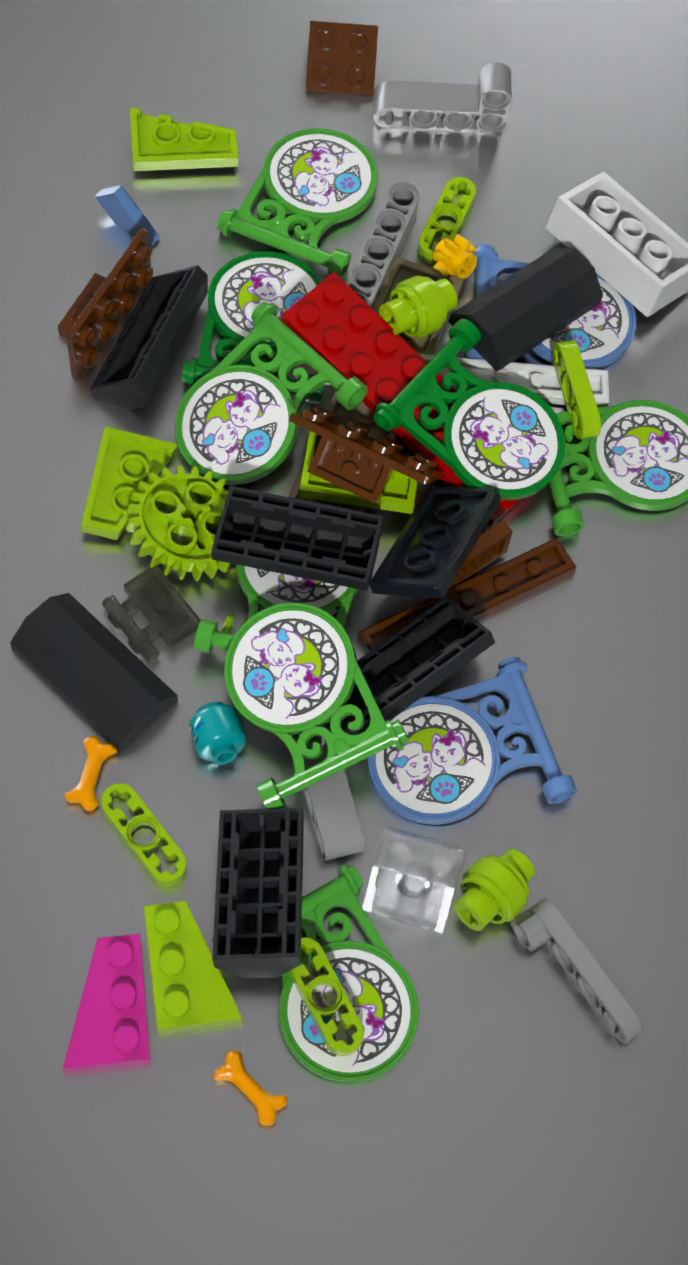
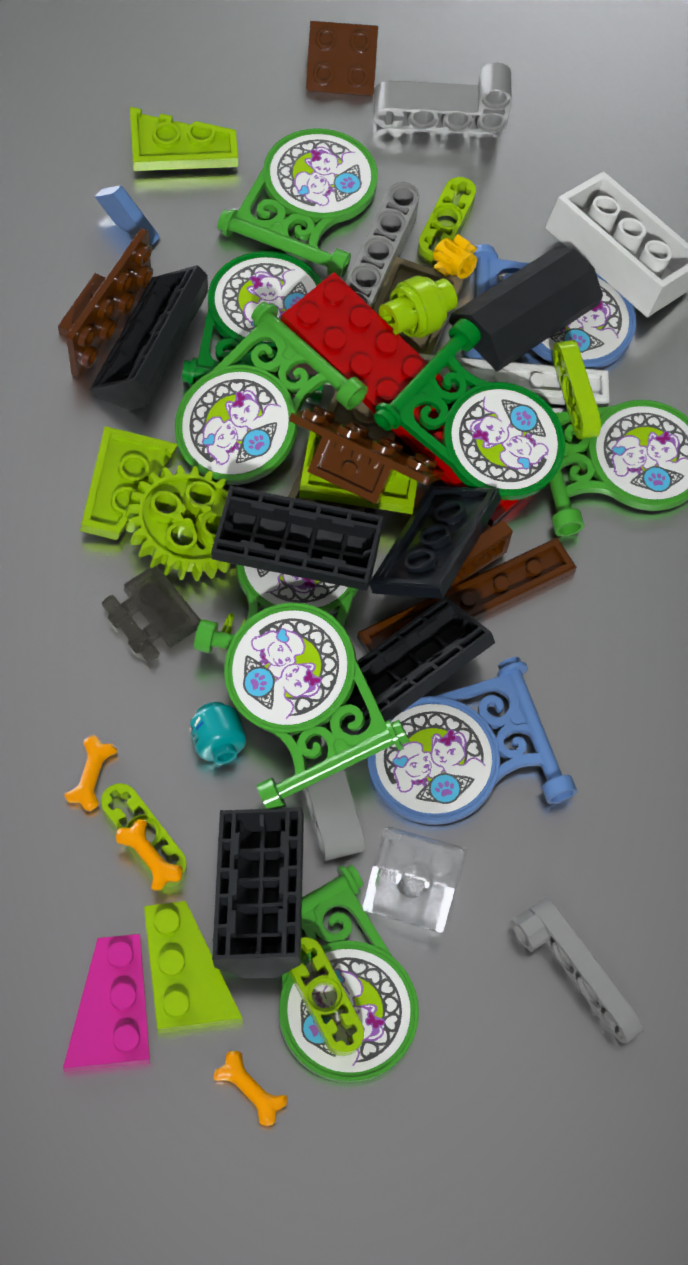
black piece [10,593,178,753] -> none
lime piece [454,848,536,931] -> none
none -> light orange piece [116,819,183,891]

